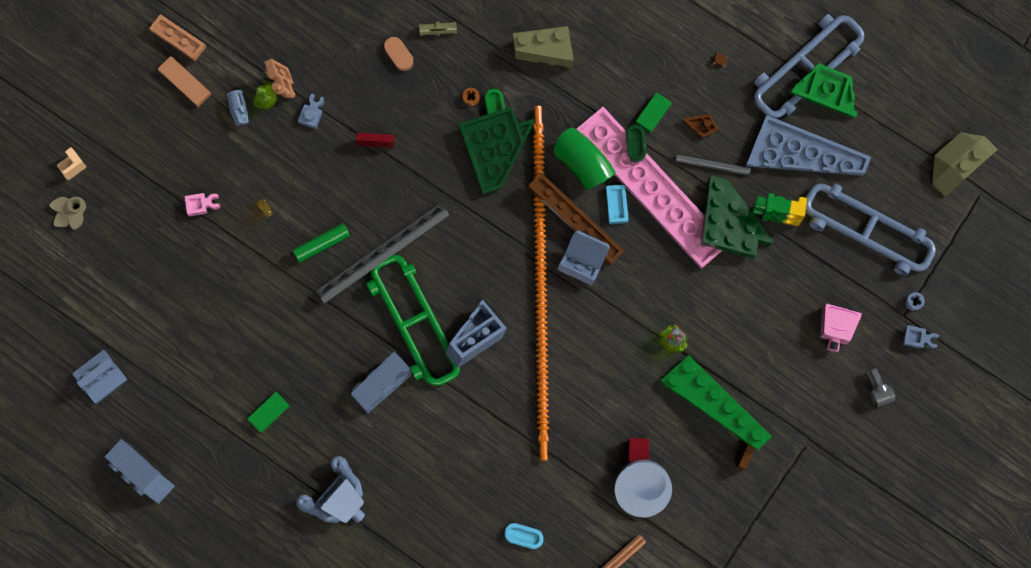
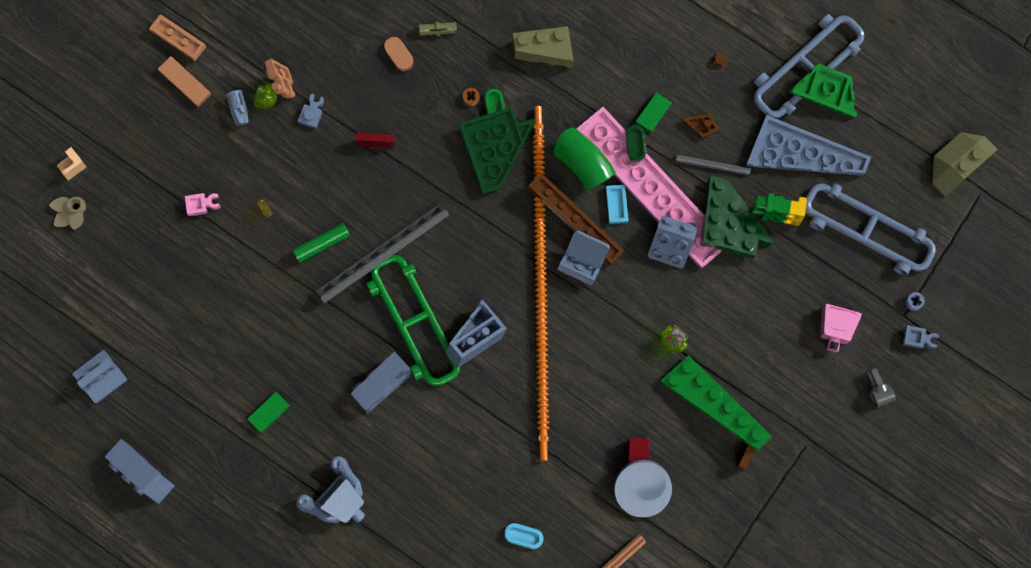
none -> sand blue bracket [648,215,697,268]

